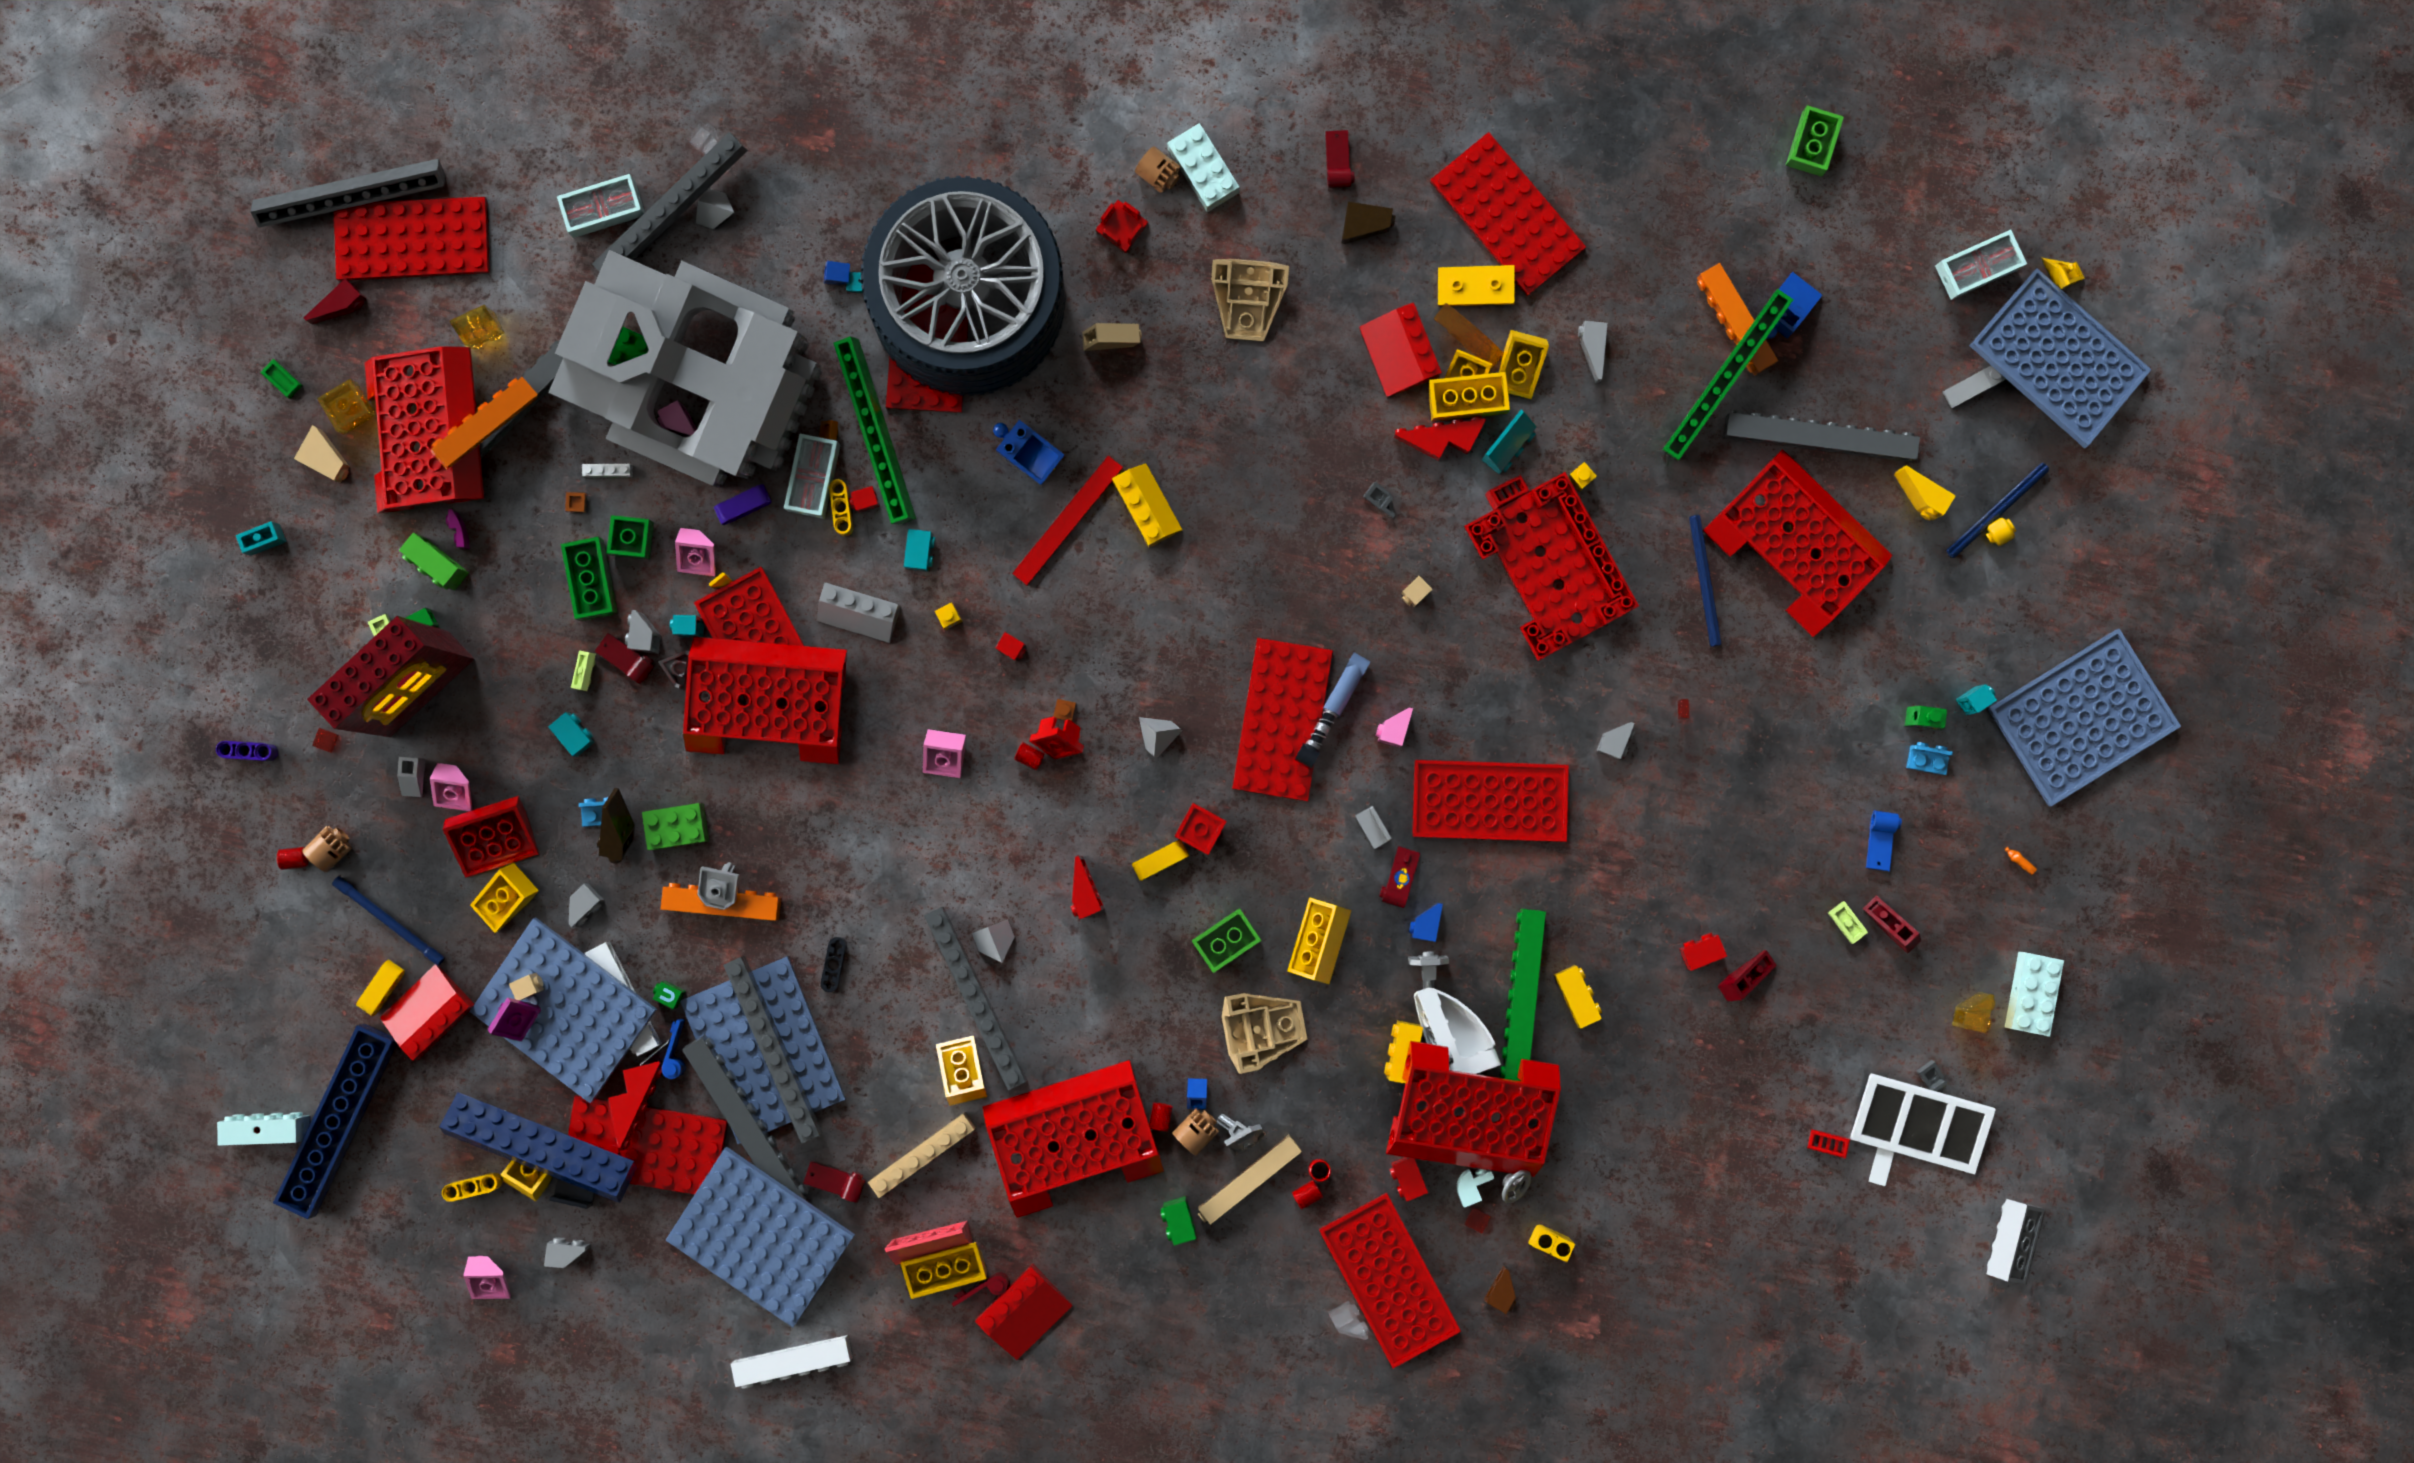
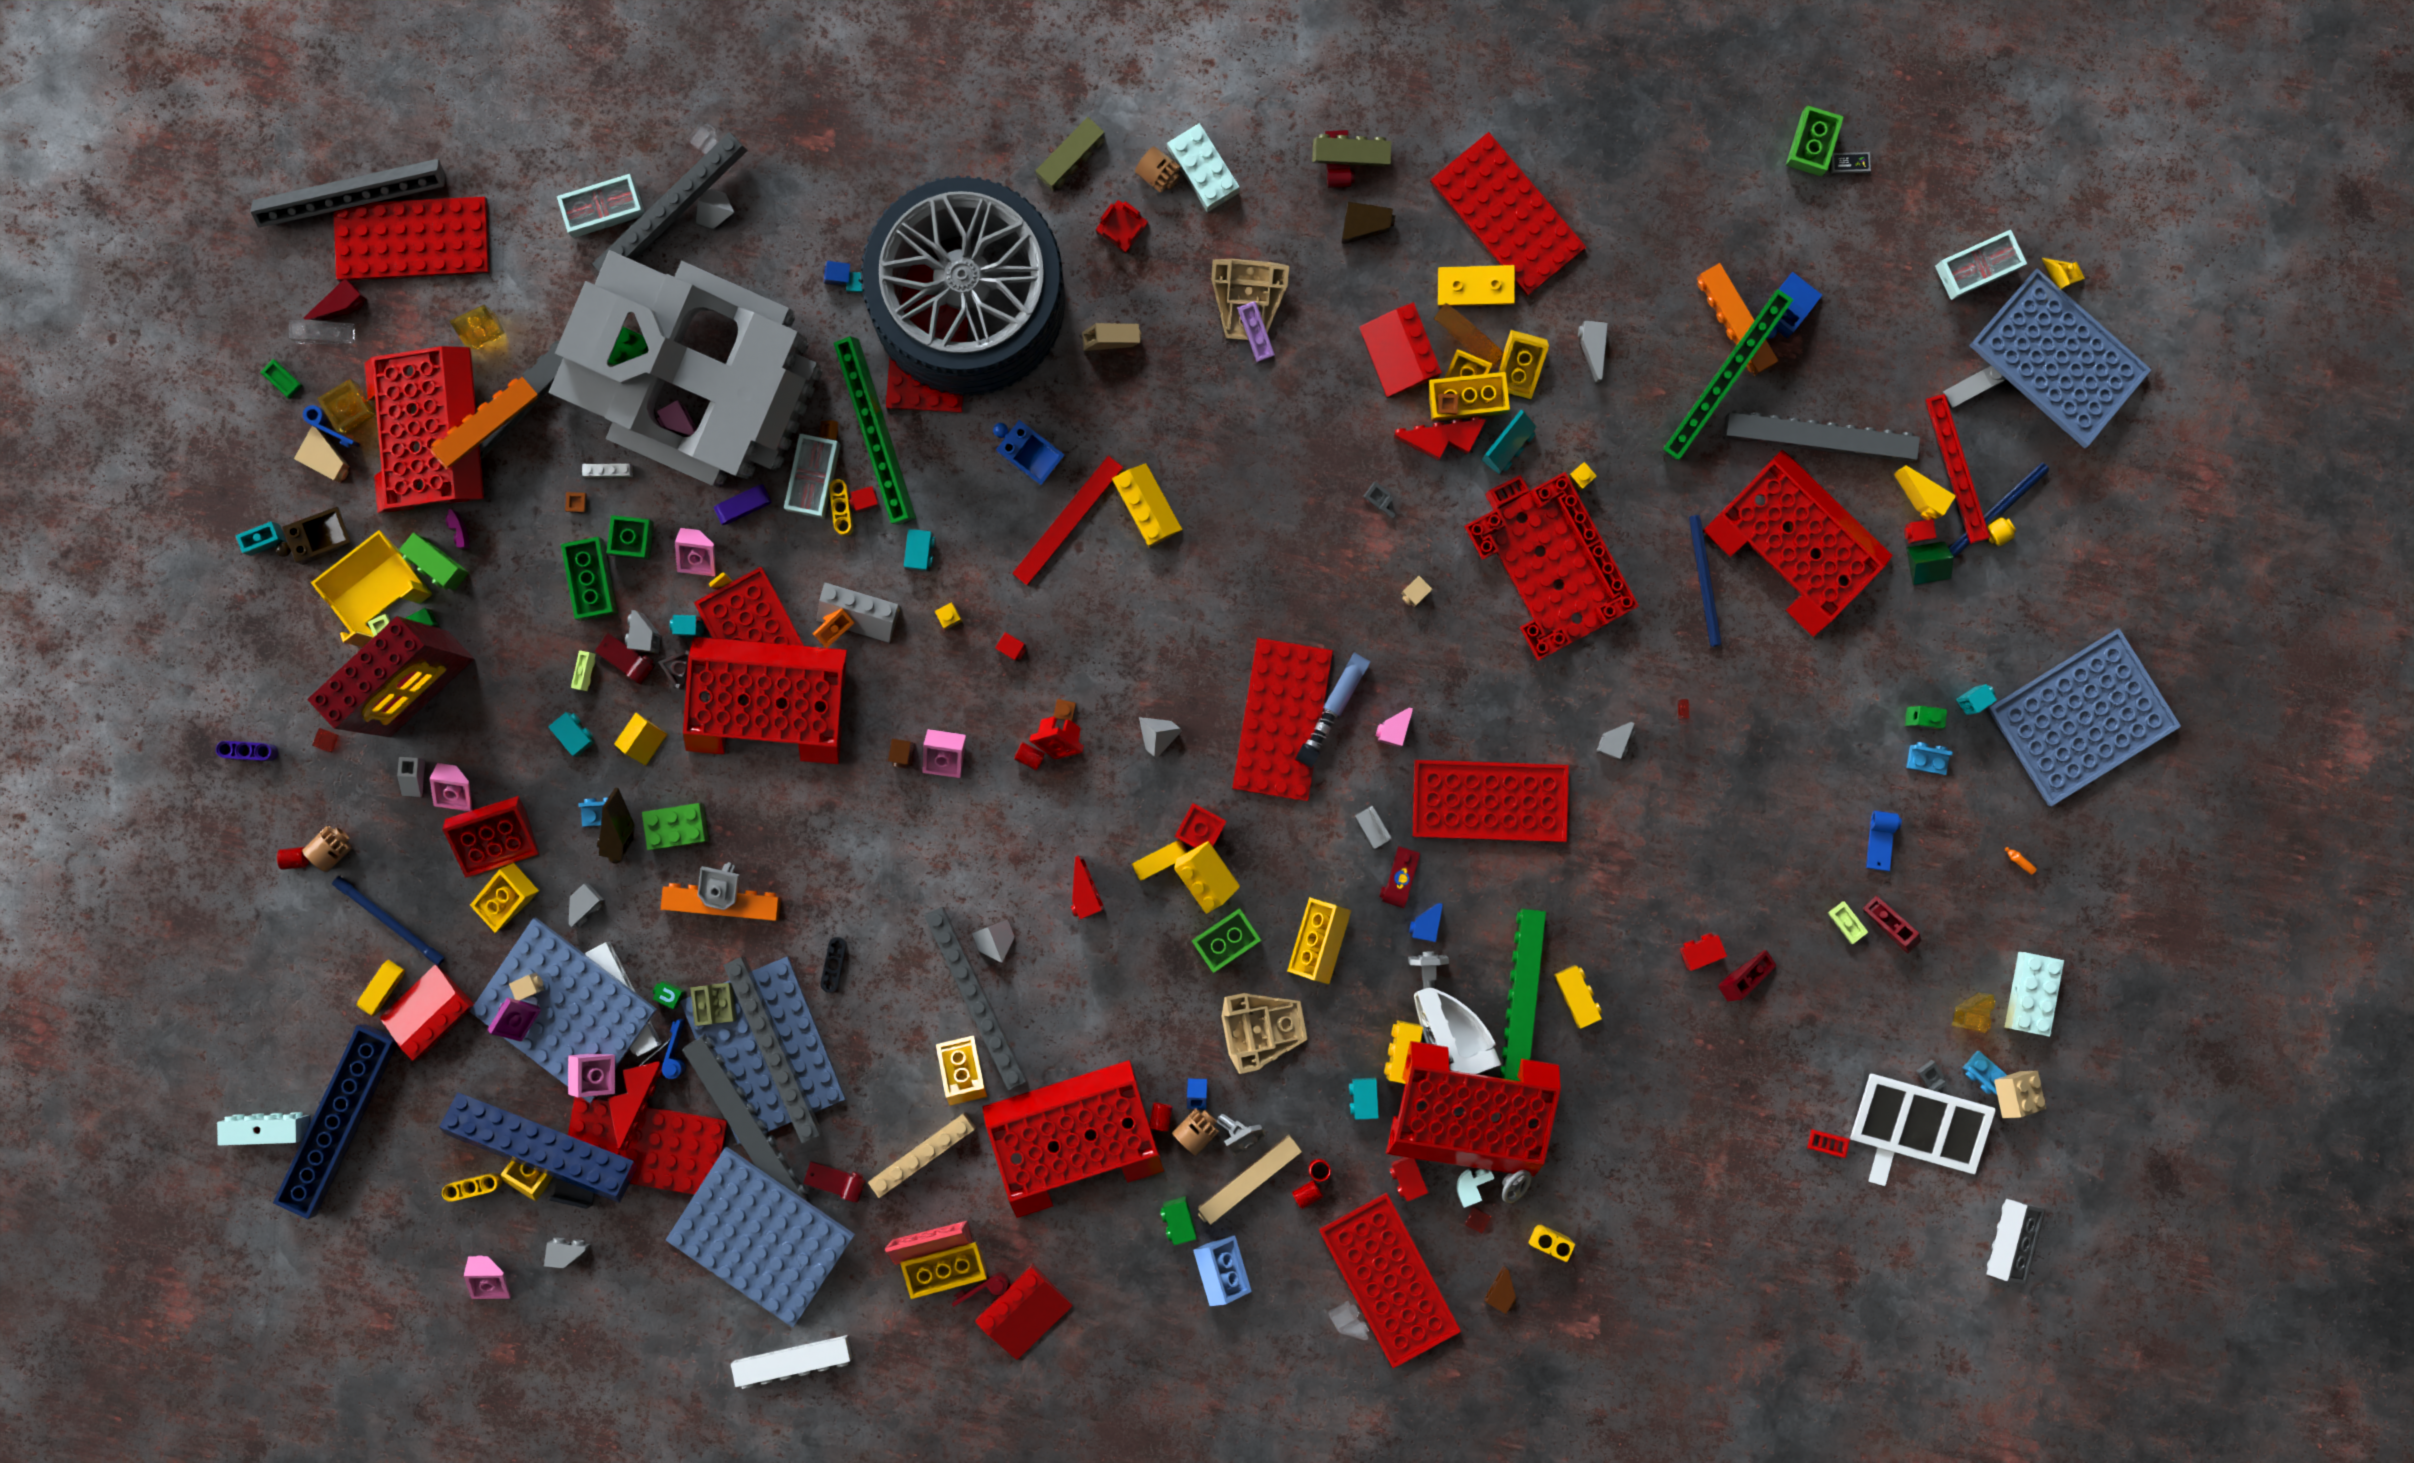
none -> dark brown slope [275,507,352,565]
none -> clear slope [289,320,354,344]
none -> blue door [303,405,360,448]
none -> yellow piece [311,530,432,647]
none -> bright pink slope [568,1054,615,1097]
none -> yellow slope [614,713,668,766]
none -> olive slope [690,982,737,1026]
none -> orange slope [812,608,855,649]
none -> reddish brown brick [888,738,916,769]
none -> olive brick [1035,117,1105,191]
none -> yellow slope [1174,841,1240,914]
none -> light blue slope [1193,1236,1252,1306]
none -> lavender tile [1237,301,1275,362]
none -> olive brick [1312,134,1391,167]
none -> teal brick [1349,1078,1378,1120]
none -> dark orange plate [1438,394,1458,415]
none -> tile [1831,152,1871,174]
none -> red brick [1904,519,1937,544]
none -> dark green slope [1906,541,1954,585]
none -> red tile [1925,394,1990,544]
none -> dark azure bracket [1963,1051,2007,1095]
none -> tan brick [1994,1071,2046,1118]

